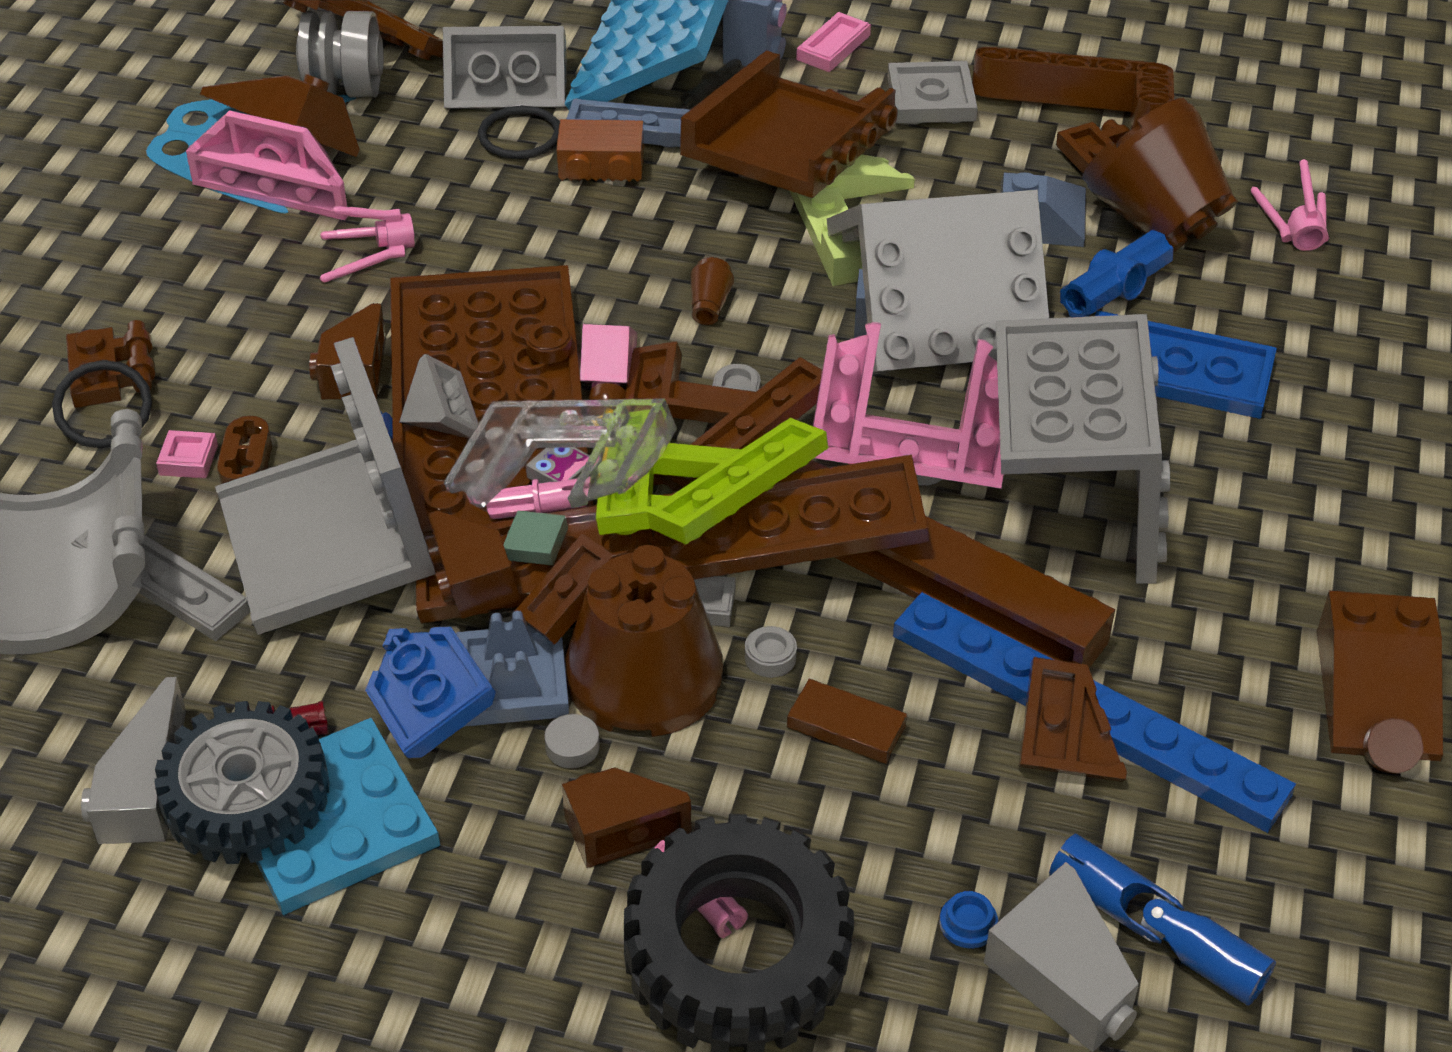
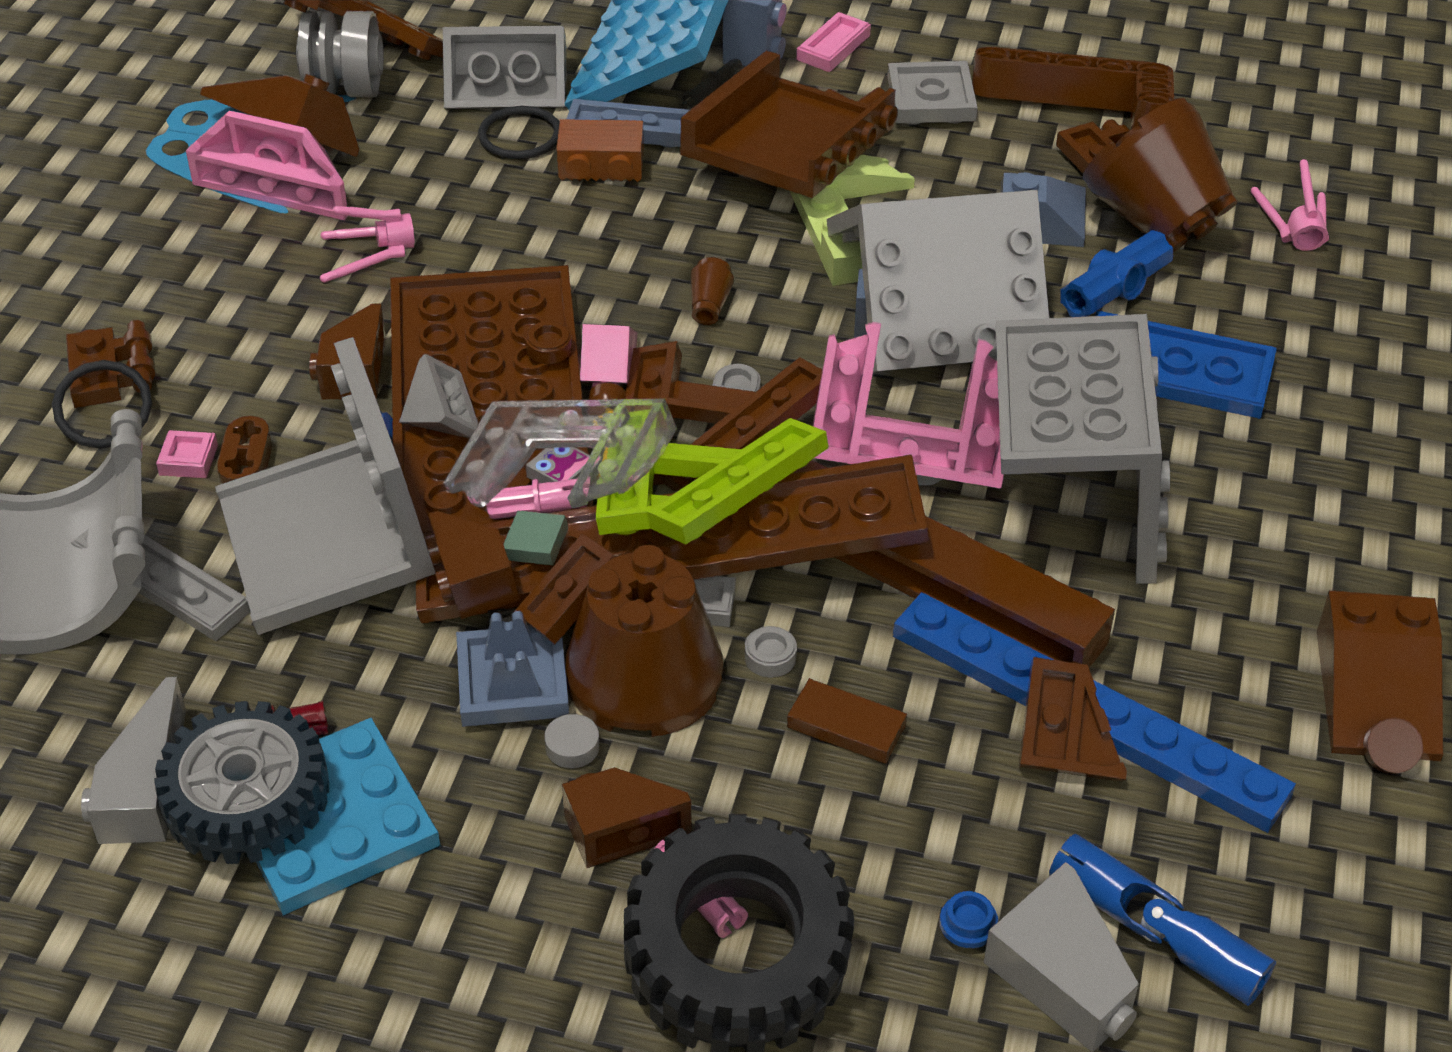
blue tile [365,627,496,758] -> none

